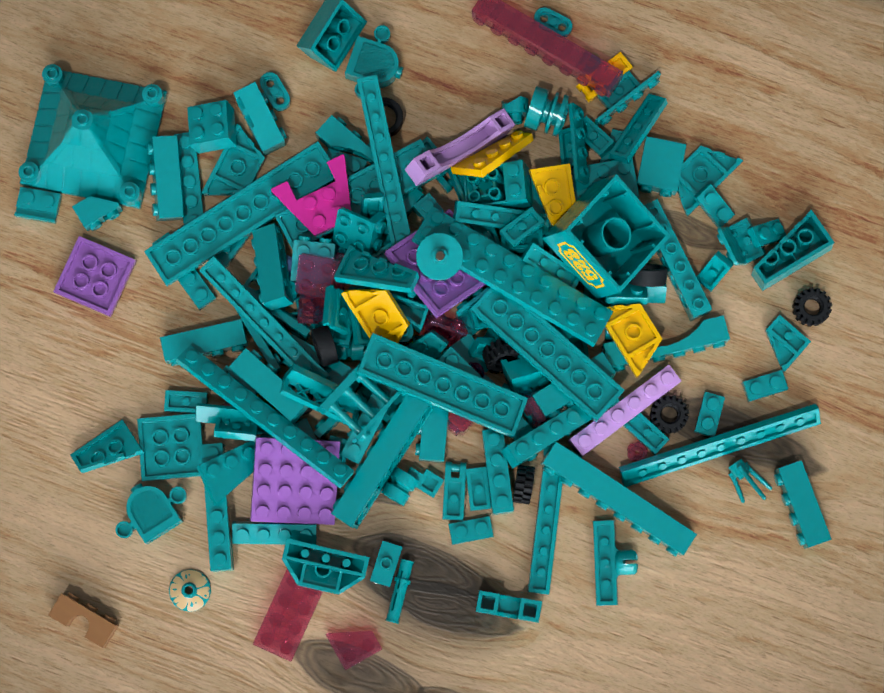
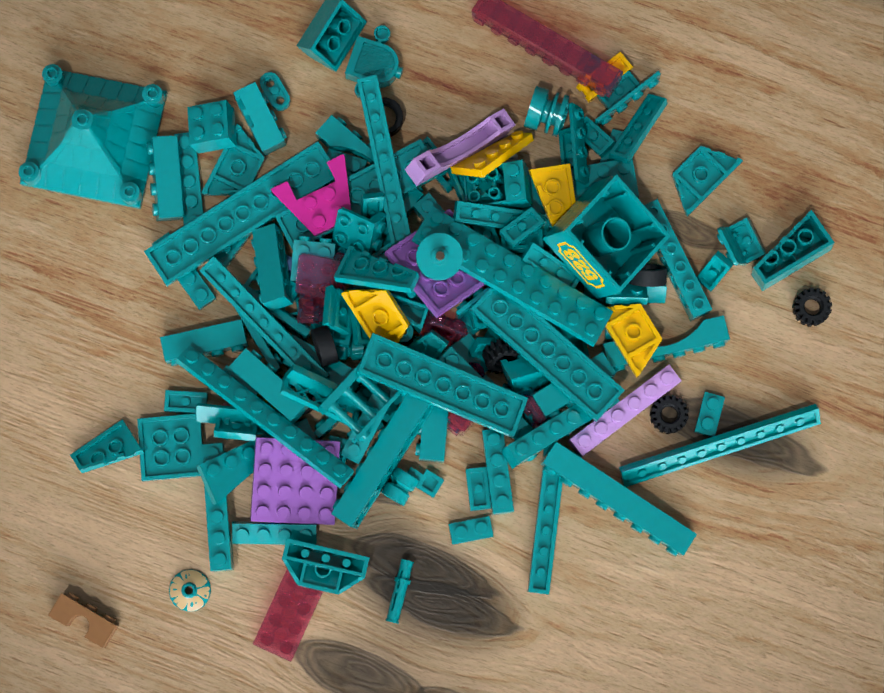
teal plate [14,187,62,224] -> none
medium lavender plate [53,236,136,317] -> none
teal slope [72,196,123,231] -> none
teal piece [115,483,187,544] -> none
clear pink wing [325,631,382,670] -> none
teal plate [370,541,403,587] -> none
teal plate [442,461,466,521] -> none
teal arch [475,590,542,623] -> none
teal piece [501,96,529,125] -> none
black tyre [513,465,535,505] -> none
teal plate [534,7,572,38] -> none
teal plate [593,520,638,606] -> none
teal plate [620,397,670,455] -> none
clear pink plate [627,442,647,462] -> none
teal panel [637,136,687,197] -> none
teal plate [693,184,735,228] -> none
teal plant [728,459,772,503] -> none
teal plate [742,370,788,402] -> none
teal plate [747,218,786,249] -> none
teal wing [765,315,811,372] -> none
teal brick [774,460,832,549] -> none

